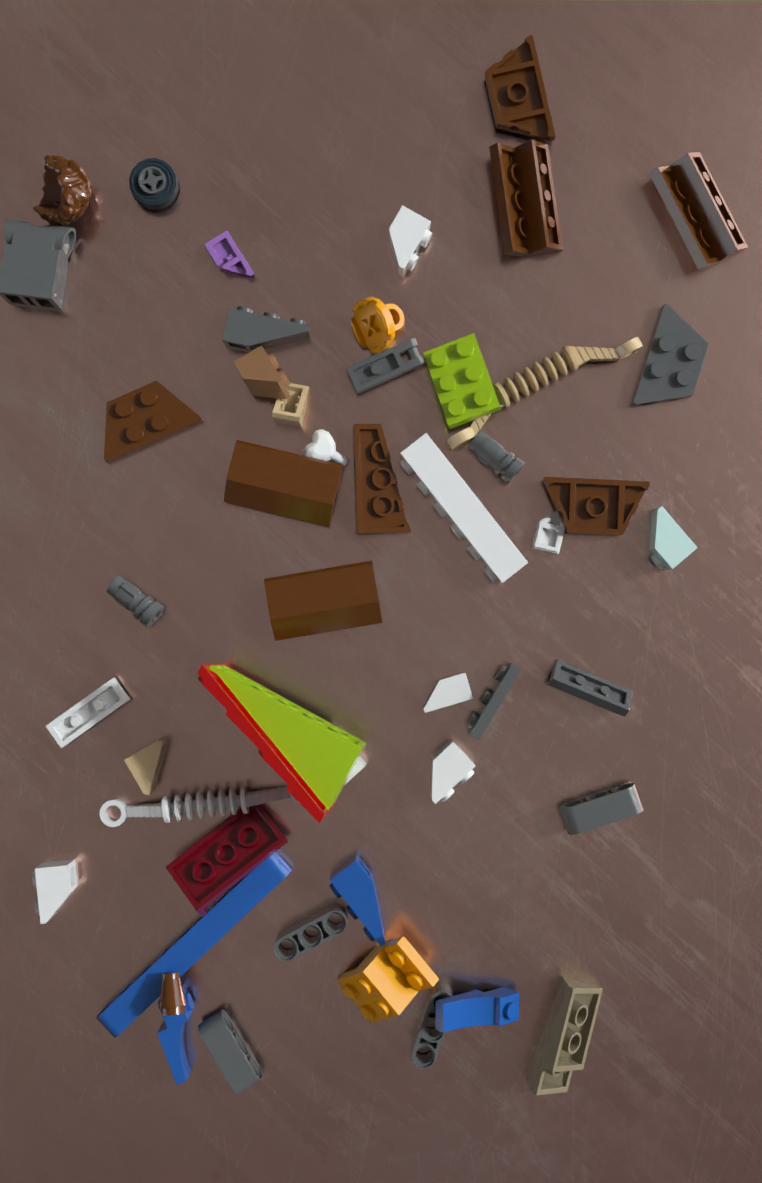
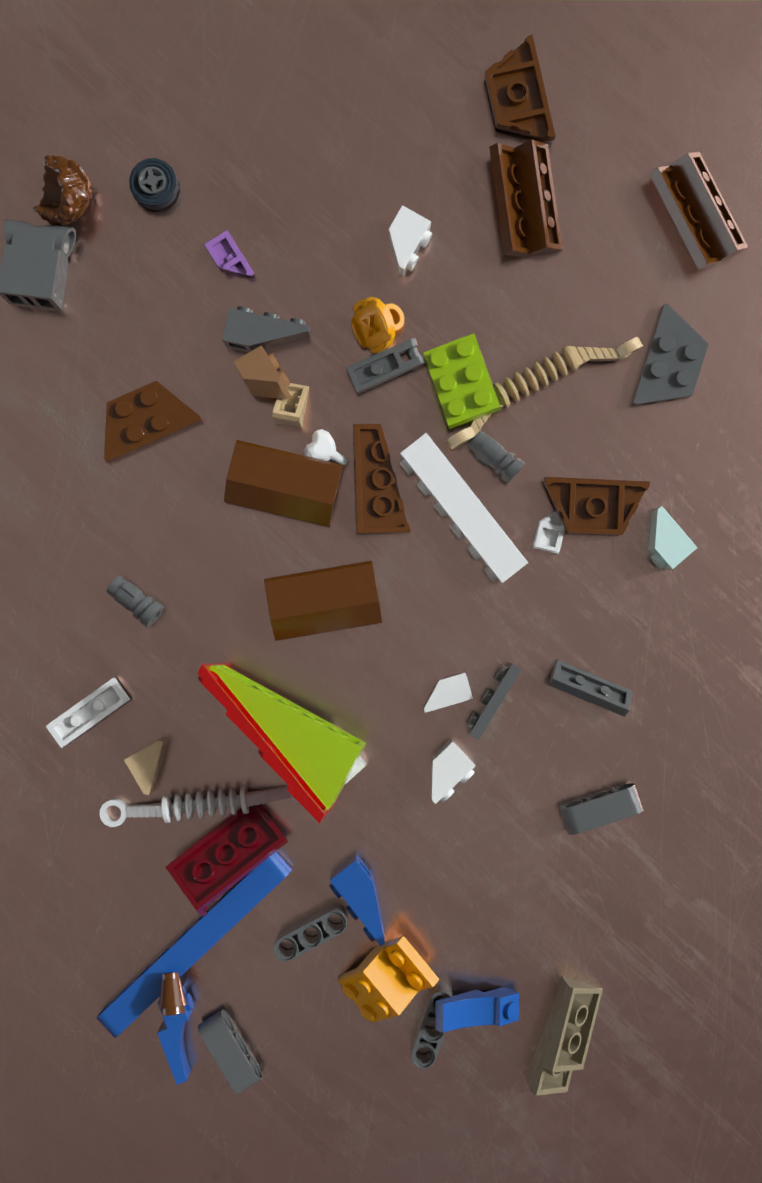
white slope [32,859,78,924] -> none

